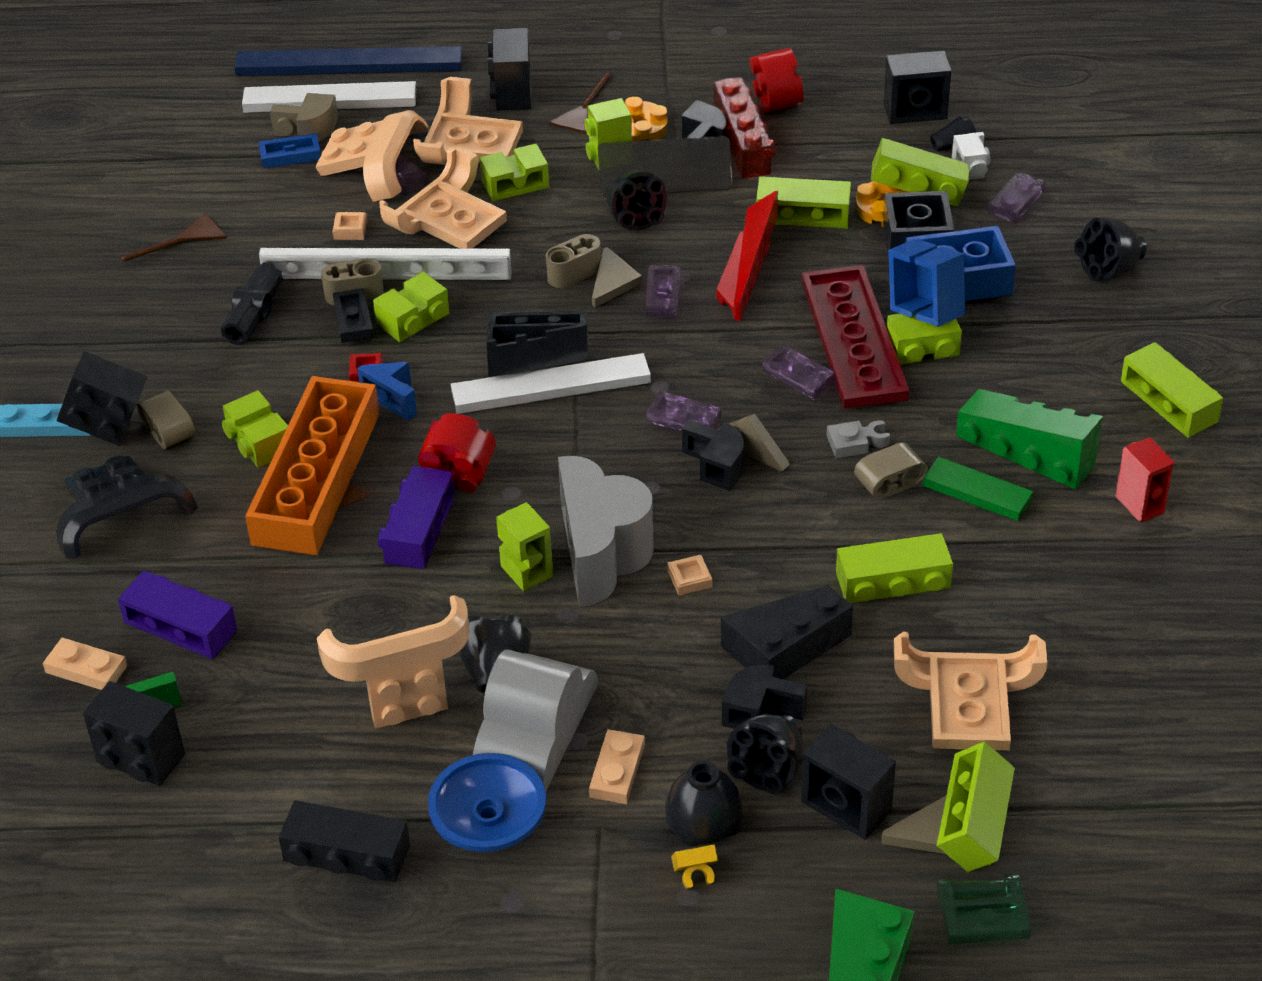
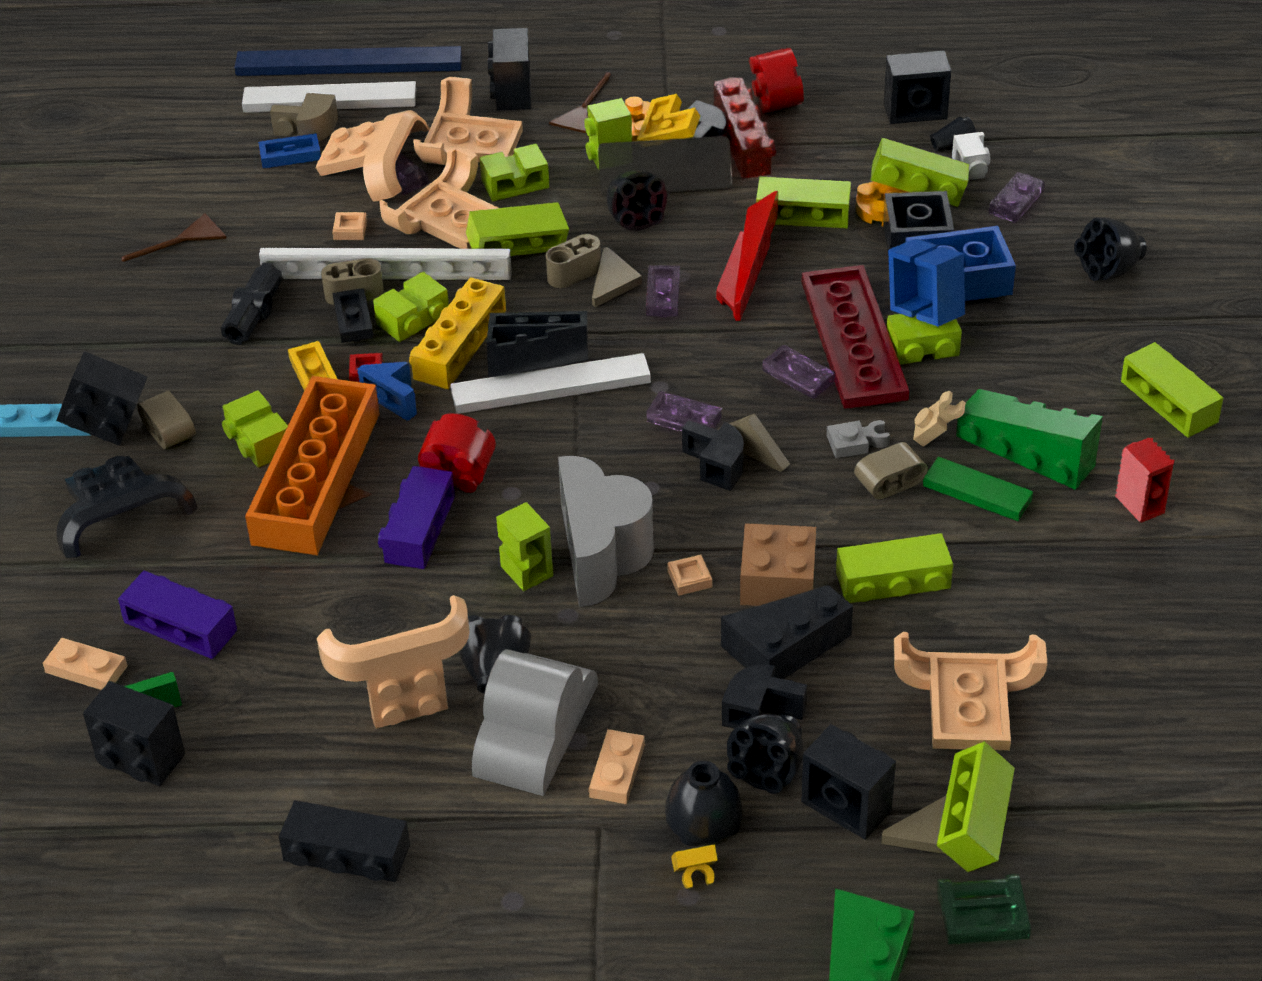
blue dish [428,753,546,852] -> none
none -> yellow plate [288,341,337,391]
none -> yellow brick [409,277,506,389]
none -> lime brick [466,202,569,256]
none -> yellow plate [637,94,700,148]
none -> medium nougat brick [740,523,816,606]
none -> tan plate [913,391,966,447]

